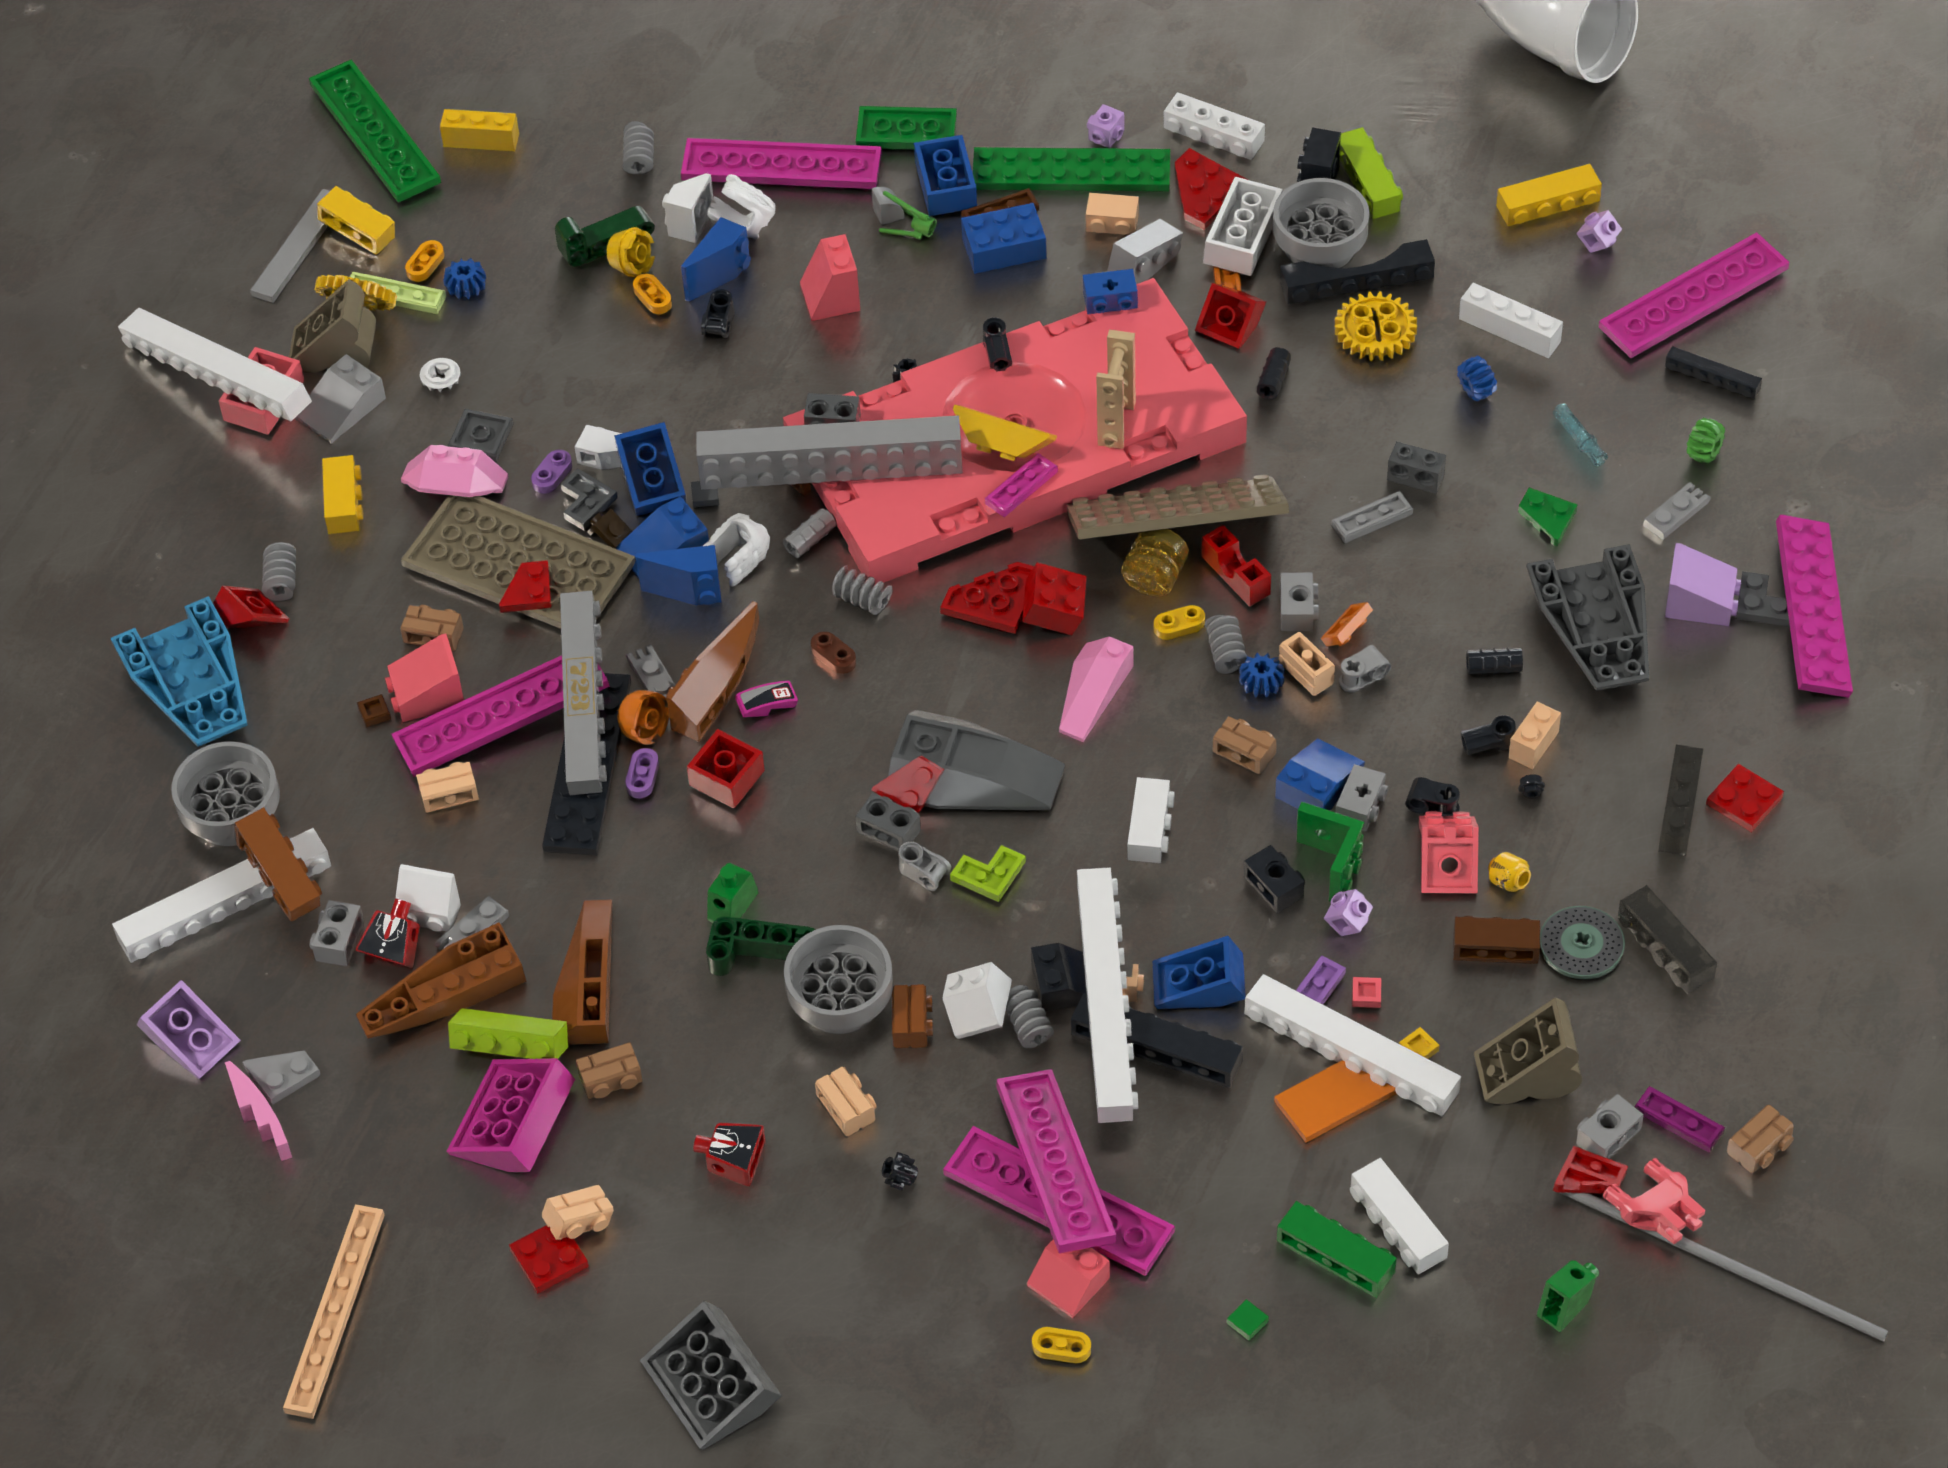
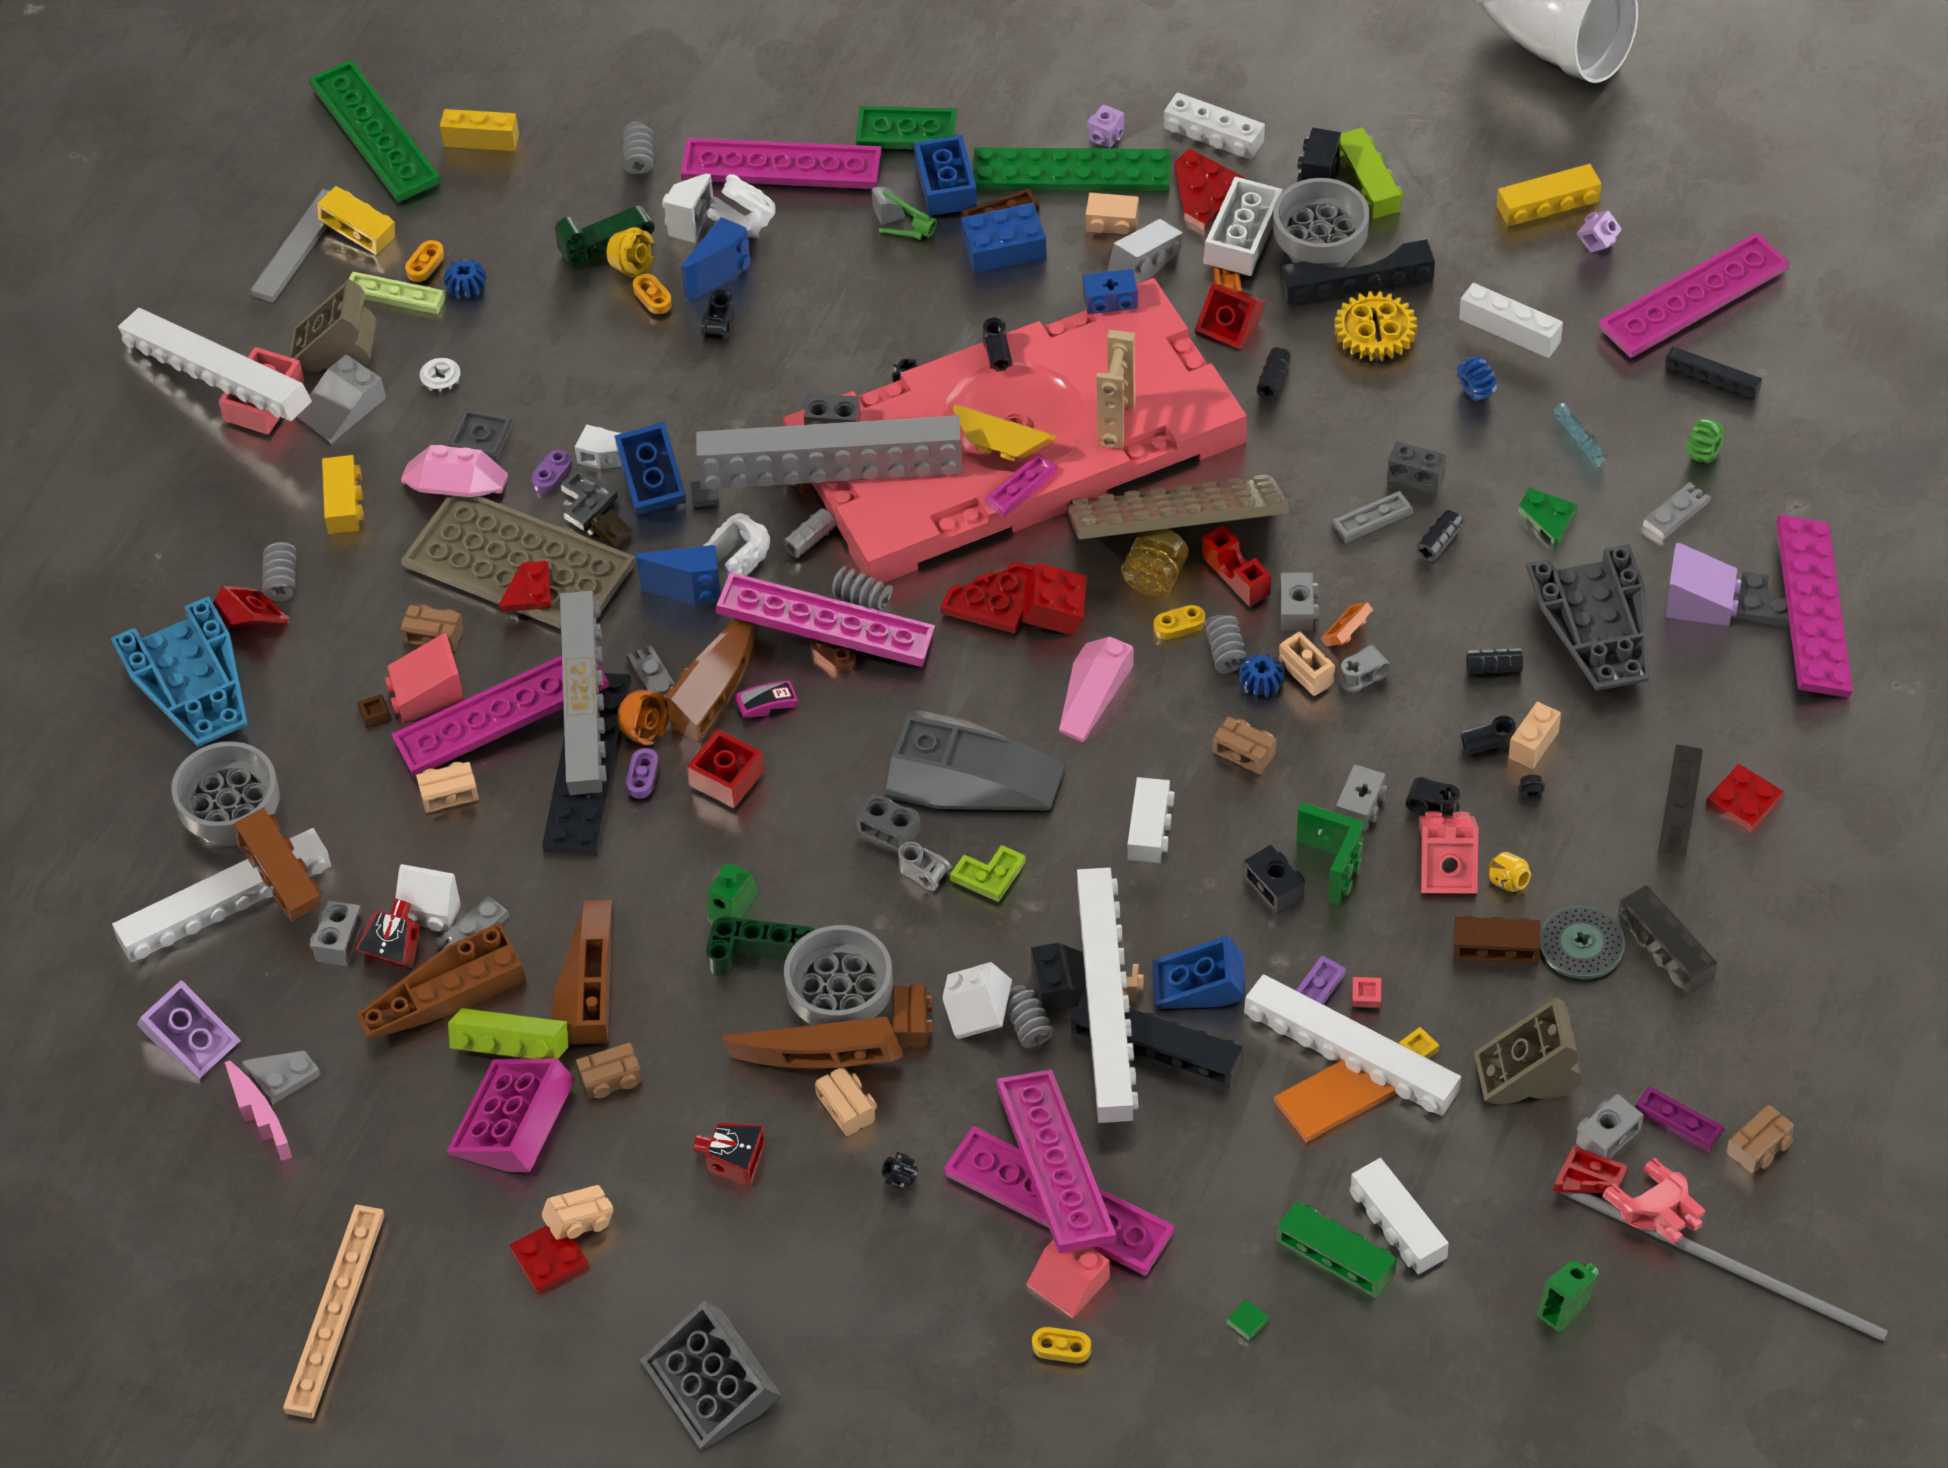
yellow gear [314,275,397,311] -> none
blue slope [616,496,709,579] -> none
coral slope [800,234,860,321] -> none
red wing [871,755,945,813] -> none
blue slope [1275,738,1365,811] -> none
lavender brick [1324,889,1373,936] -> none
none -> dark pink plate [715,572,935,667]
none -> dark orange wedge [723,1017,903,1068]
none -> black axle [1416,510,1464,562]

